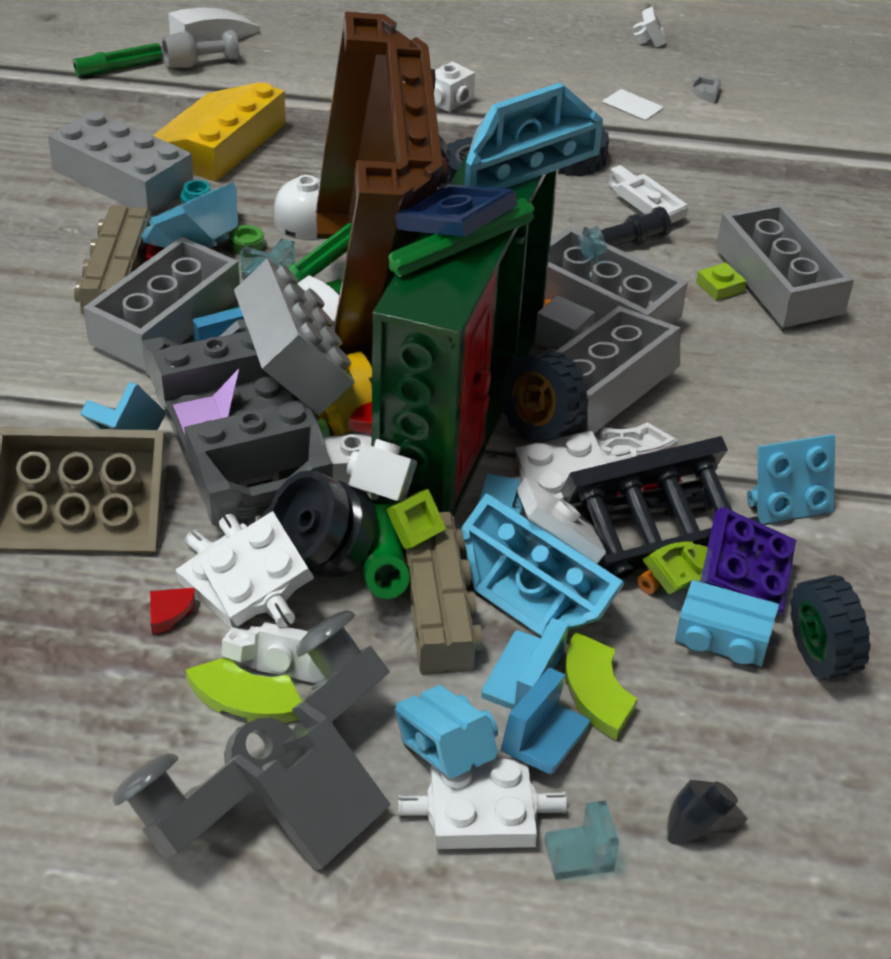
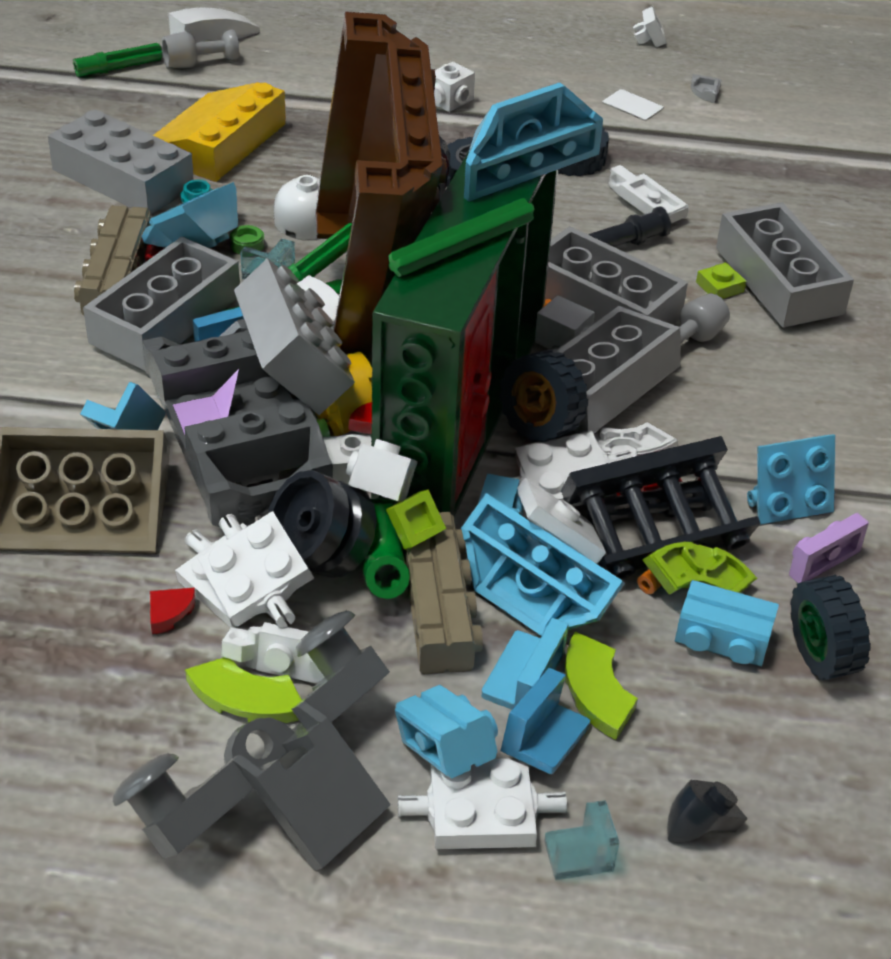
dark blue tile [395,184,518,237] -> none
clear light blue plate [577,226,607,261] -> none
dark purple tile [700,506,797,619] -> none
none -> light grey piece [679,293,730,344]
none -> lavender plate [789,513,869,583]

